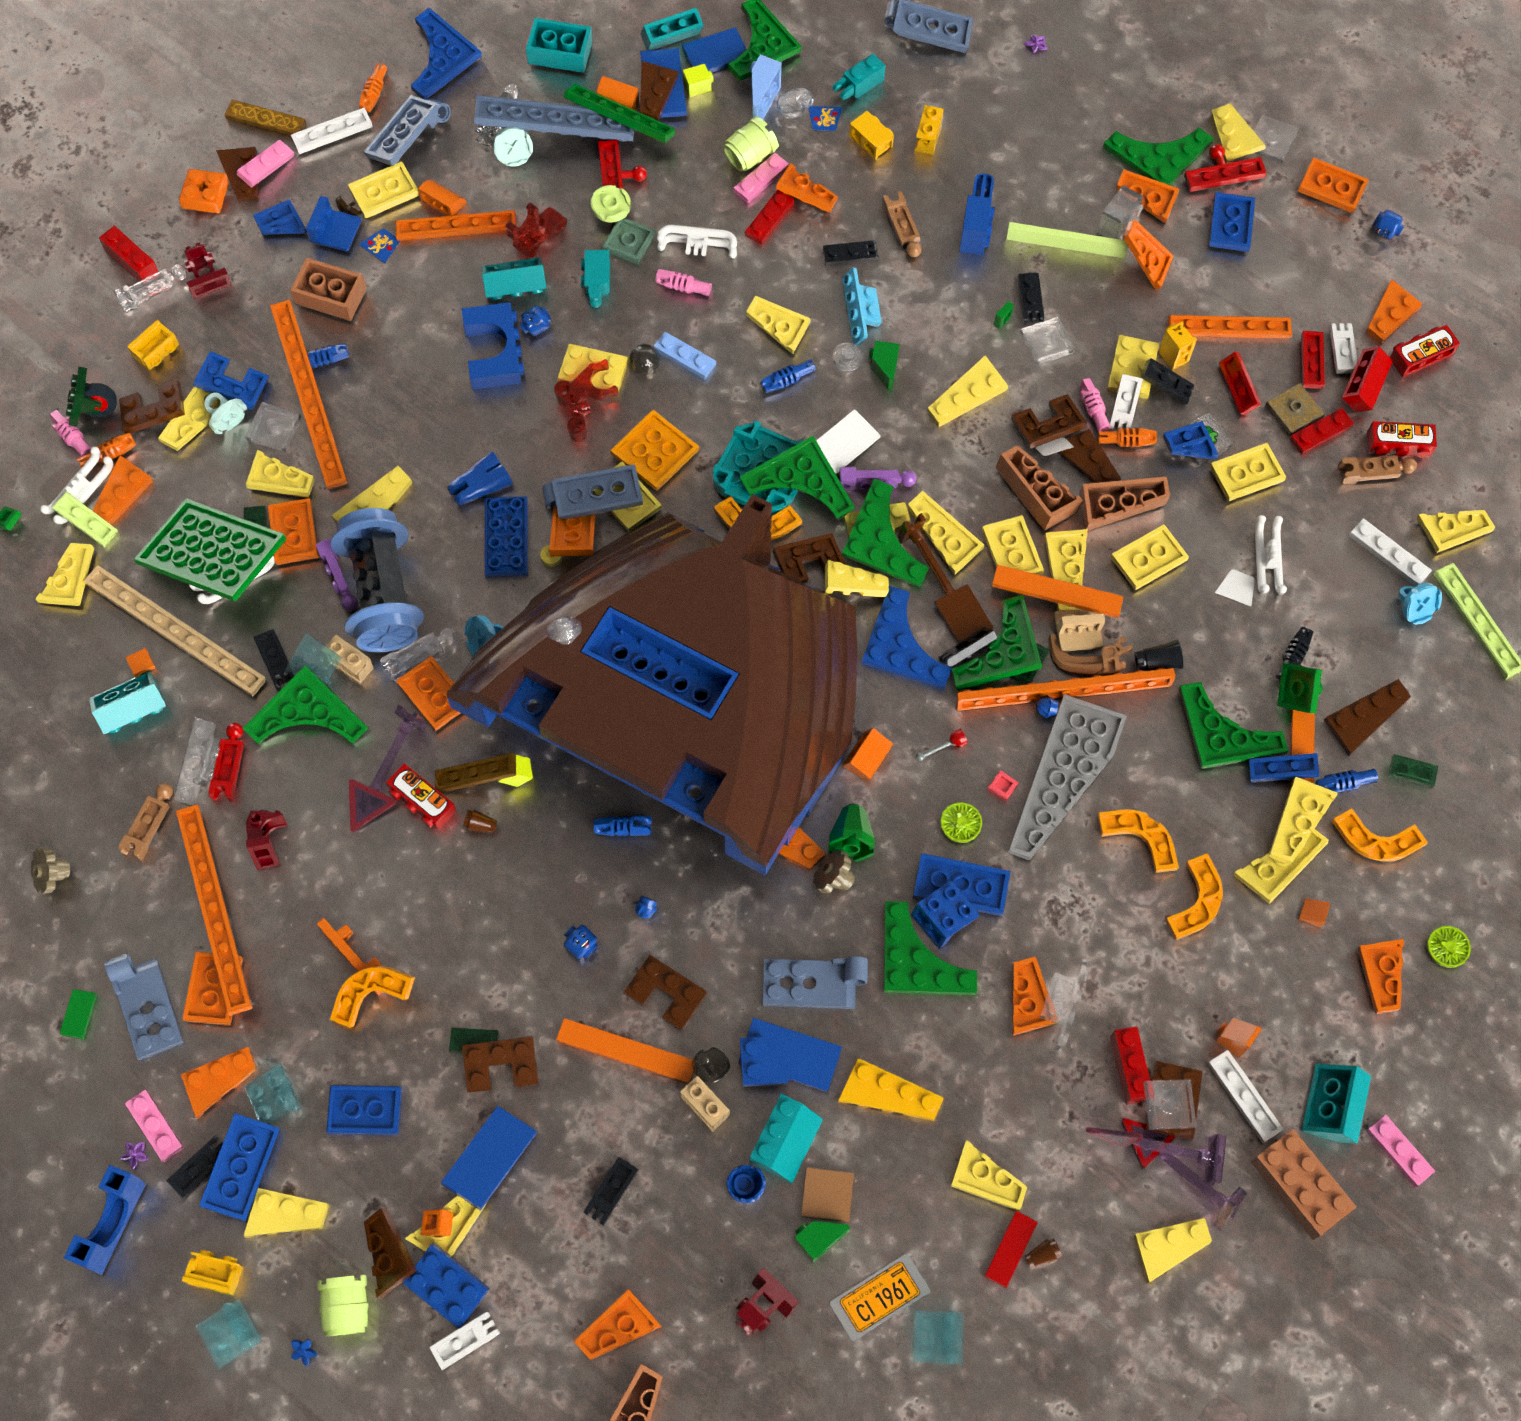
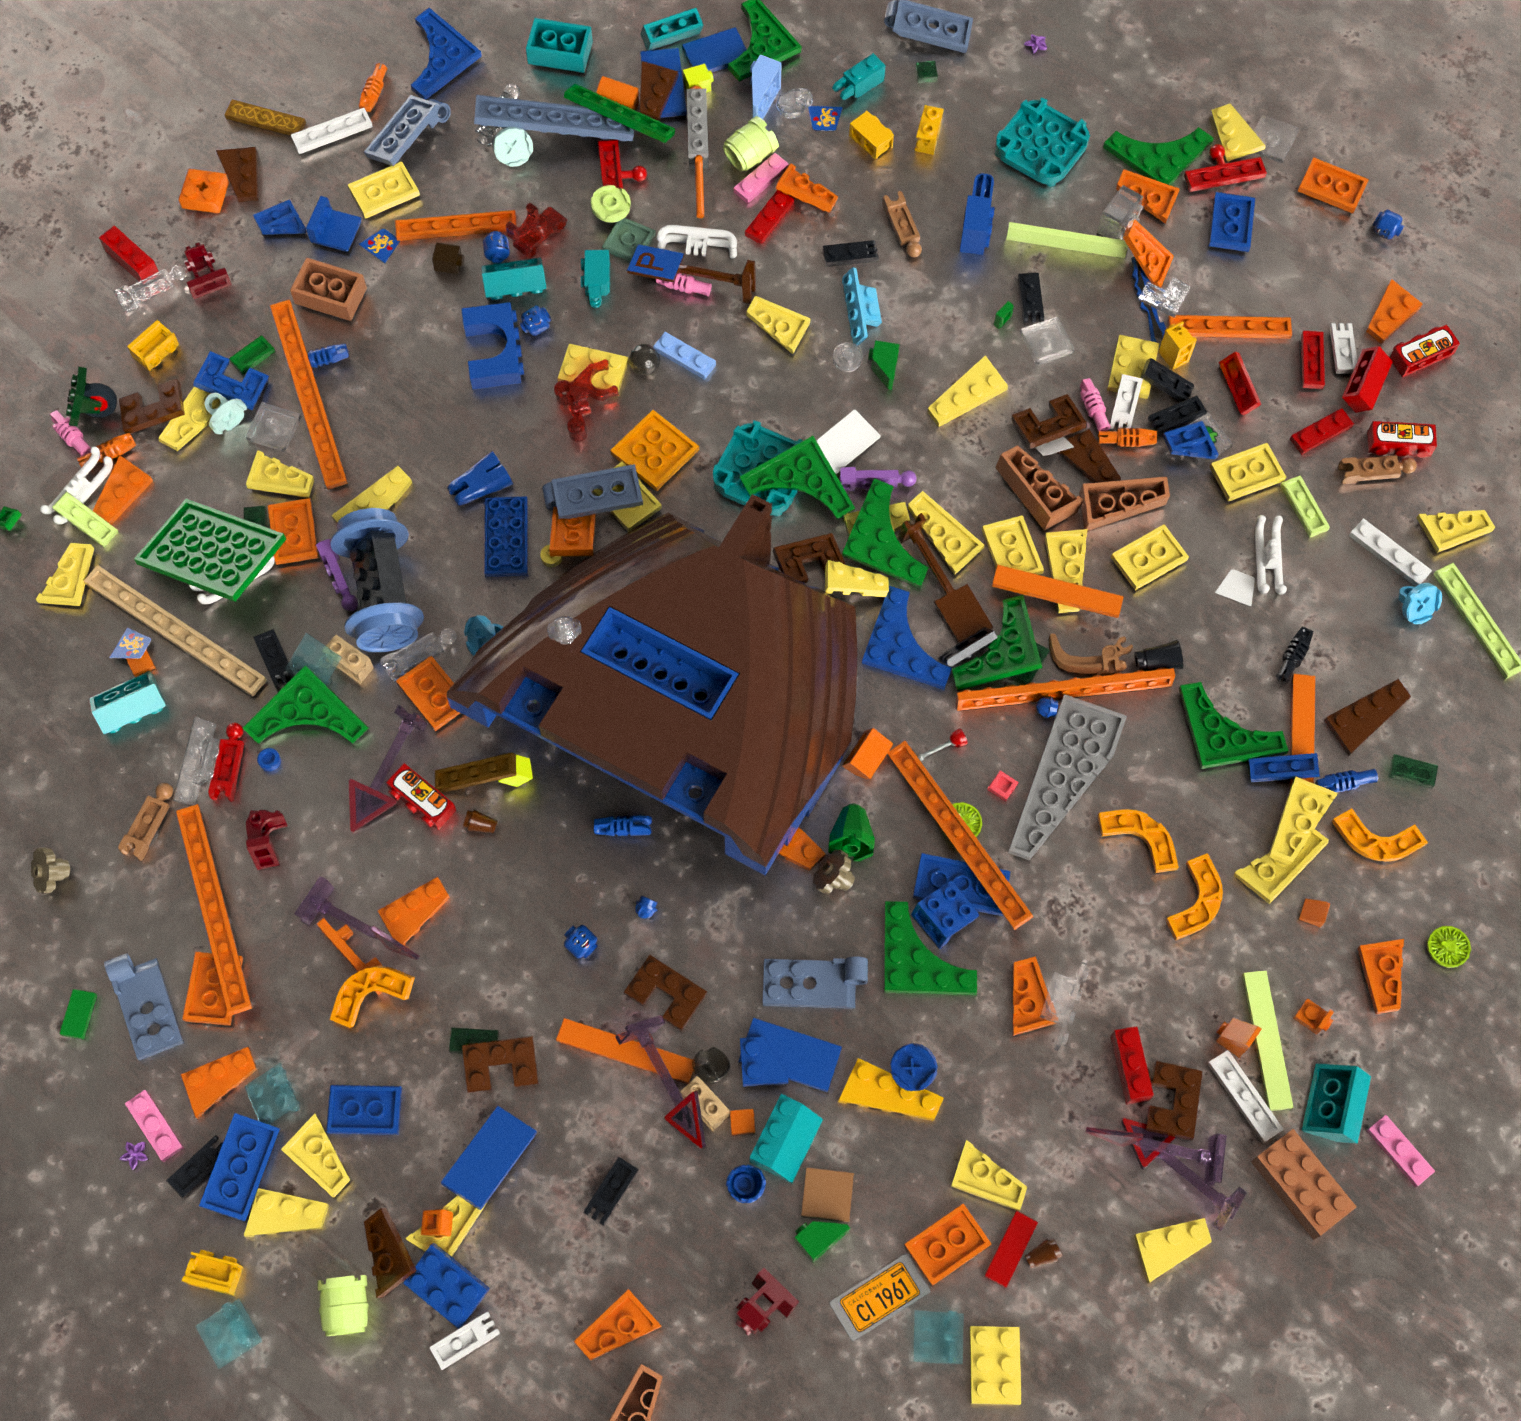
blue arch [64,1165,146,1275] -> none
bright pink plate [237,140,294,188] -> none
blue plant [291,1339,318,1367] -> none
dark brown piece [335,196,362,216] -> none
orange brick [418,179,467,216] -> none
light orange plate [714,496,802,541] -> none
blue hinge [760,359,816,393] -> none
tan bracket [1054,609,1105,652] -> none
clear plate [1144,1079,1197,1130] -> none
dark tan plate [1265,383,1325,436] -> none
green tile [1277,663,1323,714] -> none
none -> sticker [109,627,151,659]
none -> green tile [229,335,276,375]
none -> blue tile [257,748,281,771]
none -> light yellow wing [281,1114,350,1198]
none -> clear purple piece [294,876,420,960]
none -> orange wing [378,877,450,951]
none -> dark brown brick [432,243,465,274]
none -> blue head [483,231,510,263]
none -> piece [615,1015,706,1149]
none -> piece [627,244,756,304]
none -> light grey piece [687,86,709,219]
none -> orange tile [730,1109,755,1136]
none -> orange plate [887,741,1033,930]
none -> blue tile [890,1043,938,1091]
none -> orange plate [904,1203,991,1286]
none -> clear green plate [916,61,938,83]
none -> light yellow plate [969,1326,1021,1405]
none -> teal plate [995,97,1090,187]
none -> blue sword [1131,257,1166,348]
none -> clear plate [1138,278,1191,318]
none -> black hinge [1148,395,1207,435]
none -> yellowish green tile [1242,970,1293,1111]
none -> yellowish green tile [1280,475,1330,538]
none -> orange bracket [1293,998,1334,1035]

